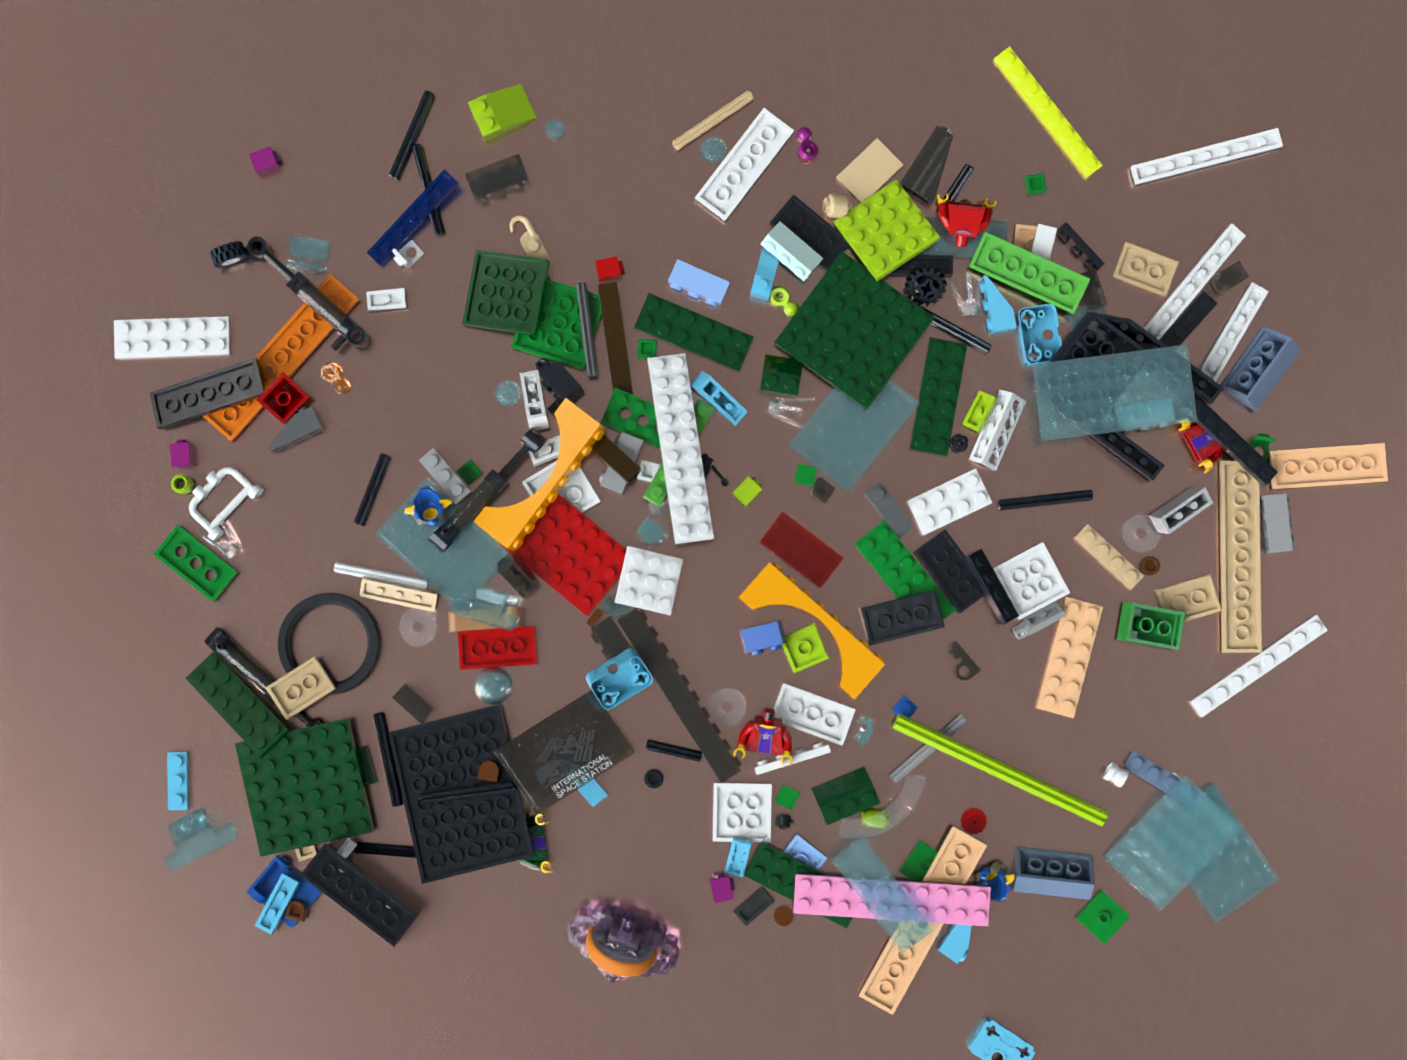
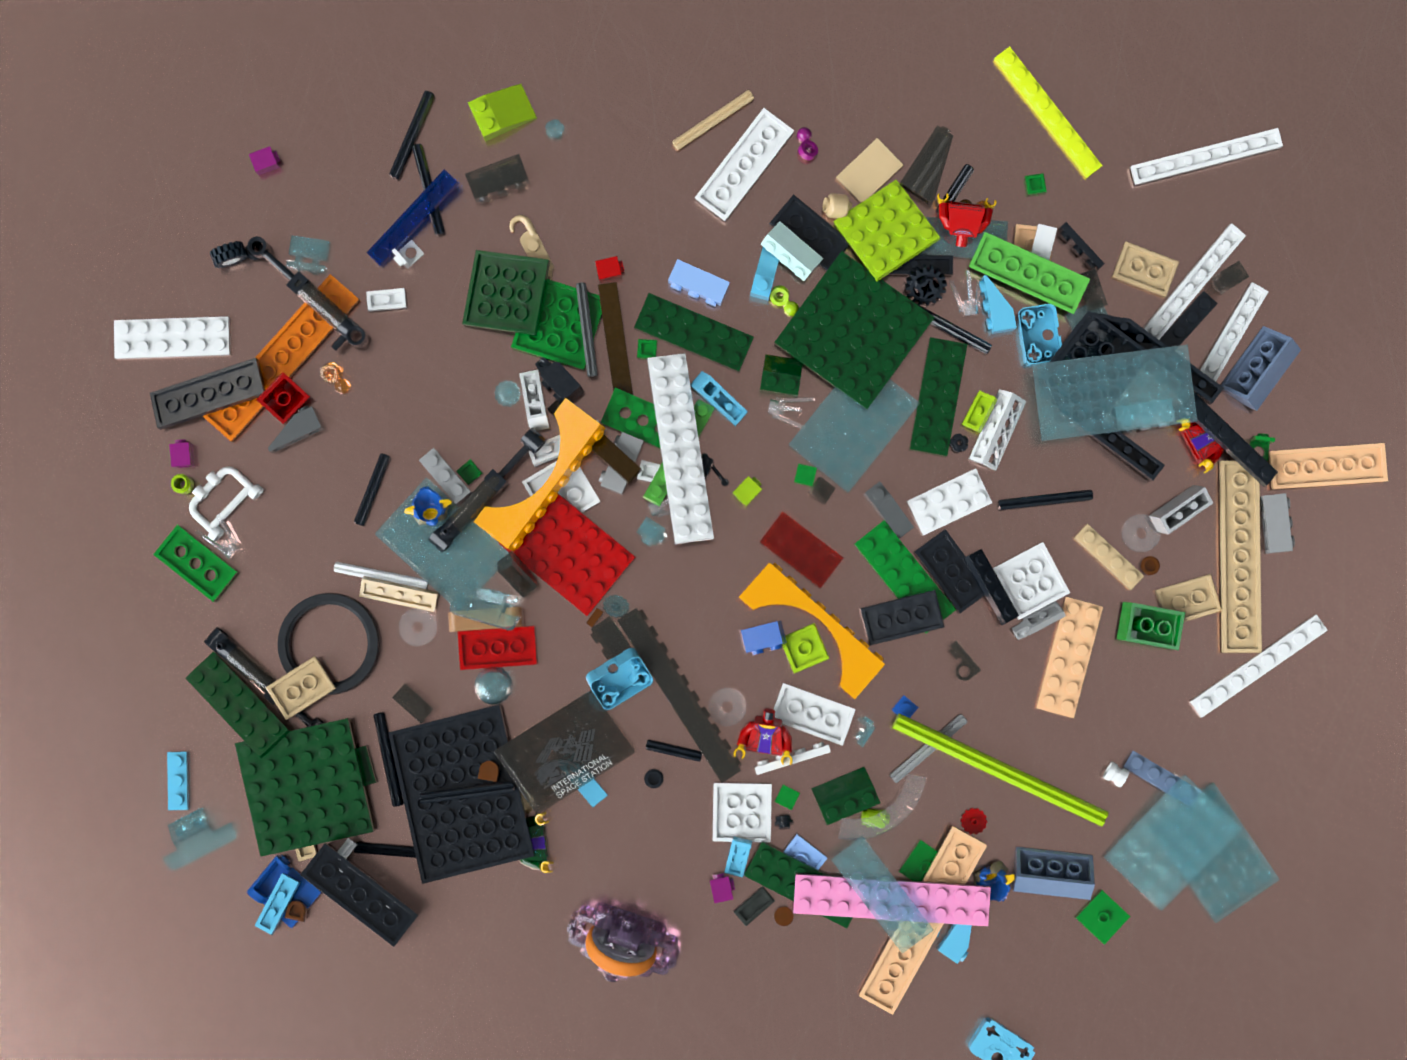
white plate [615,546,683,615] -> none
clear light blue piece [700,137,727,163] -> none

